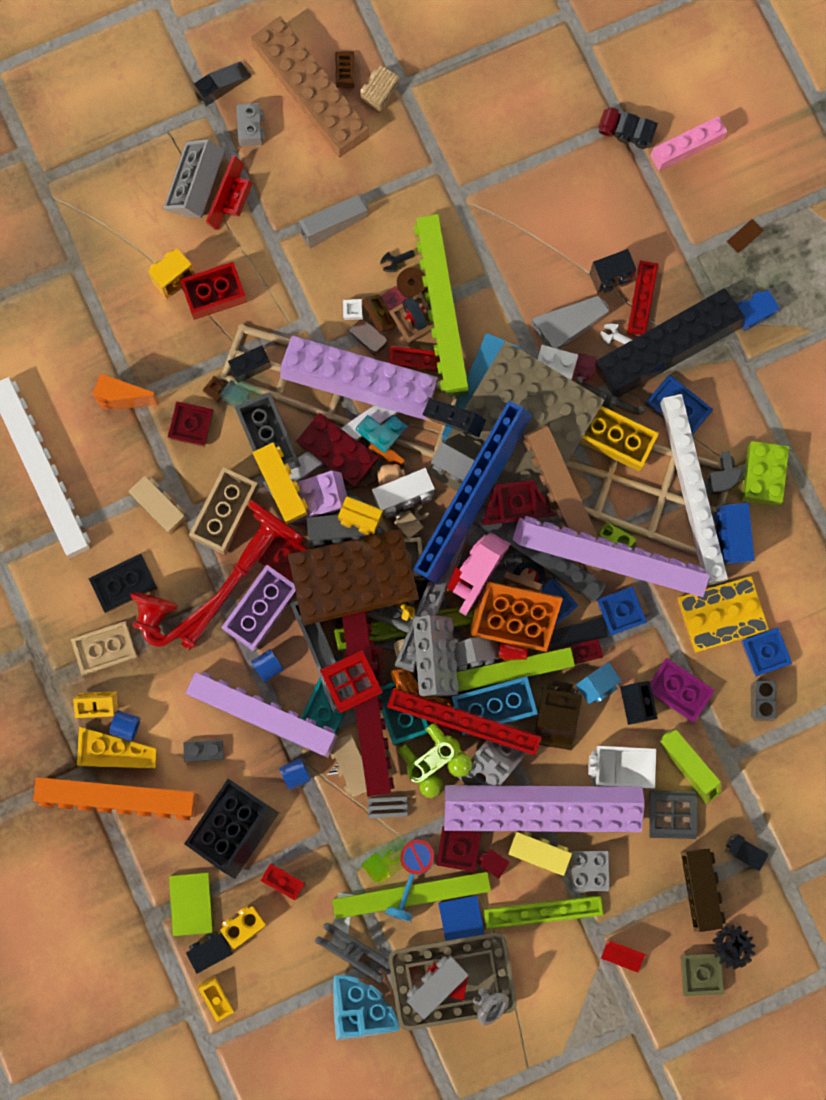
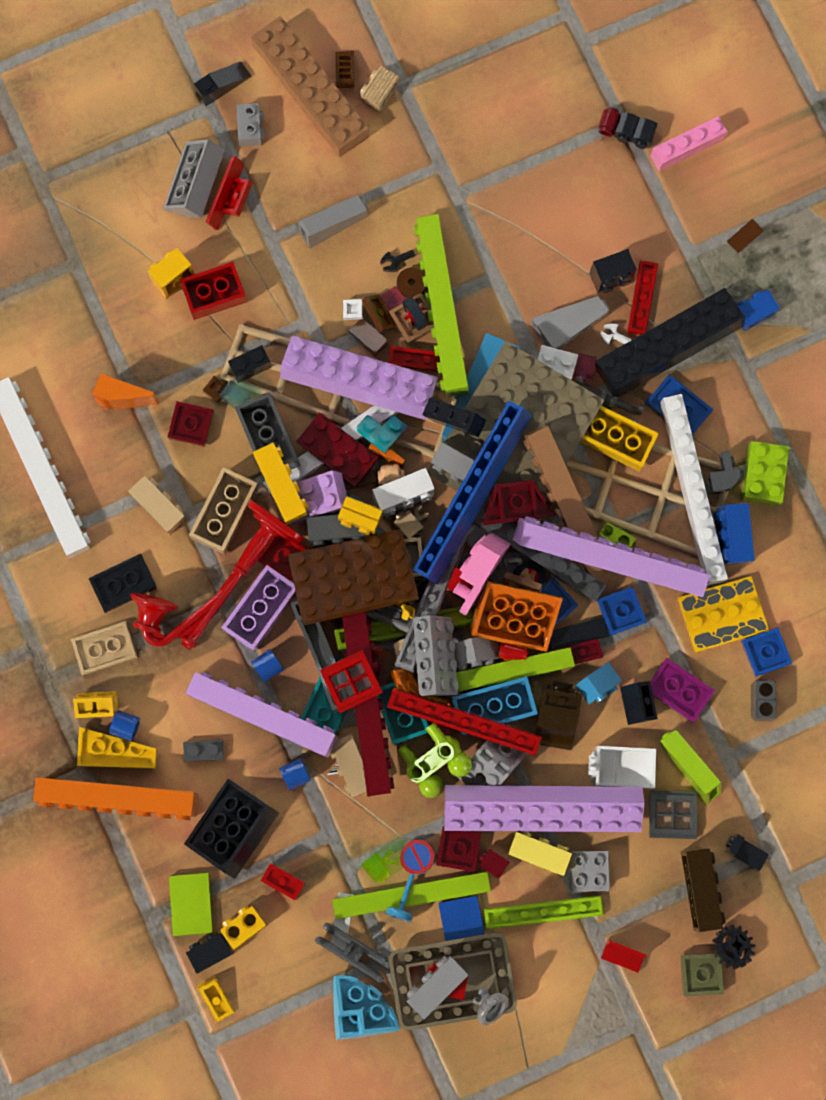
light grey tile [368,797,408,819] -> none

